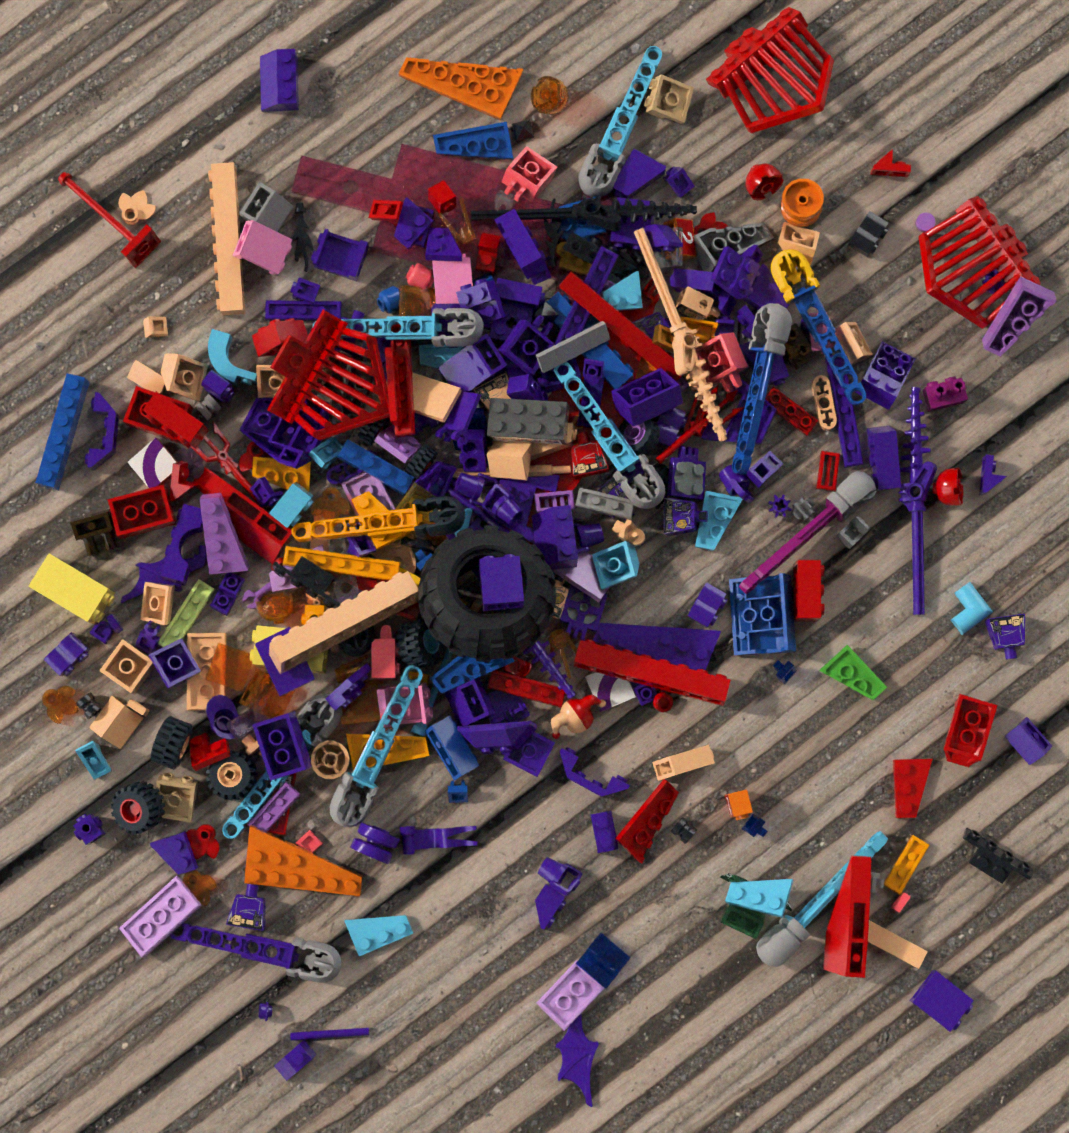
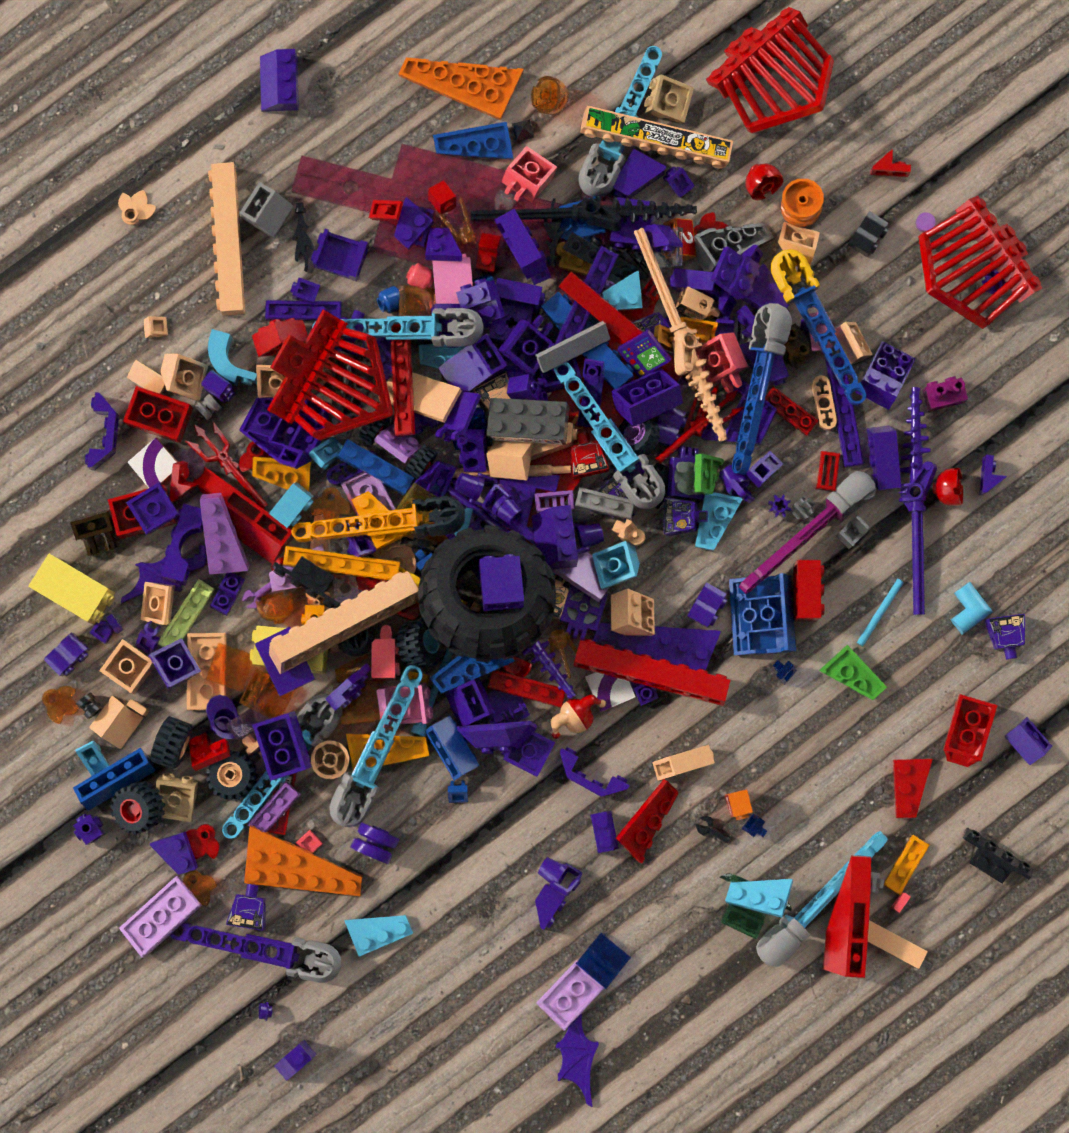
blue brick [35,373,90,491] -> none
red tile [58,172,161,269] -> none
red brick [143,391,209,449] -> none
bright pink panel [233,220,292,275] -> none
dark purple bracket [250,477,284,507] -> none
dark purple bar [290,1027,369,1041] -> none
red tile [385,347,403,426] -> none
dark purple flag [400,826,478,855] -> none
black slope [533,301,559,326] -> none
red tile [653,692,673,712] -> none
black wheel [671,817,697,844] -> none
dark purple panel [909,970,974,1032] -> none
medium lavender wedge [982,276,1056,357] -> none
none -> blue brick [73,748,156,811]
none -> dark purple tile [126,482,180,536]
none -> brick [580,106,733,168]
none -> light nougat slope [611,589,655,636]
none -> dark purple tile [617,329,671,378]
none -> bright green wing [694,454,724,495]
none -> black bar [696,816,730,843]
none -> medium azure bar [856,579,904,647]

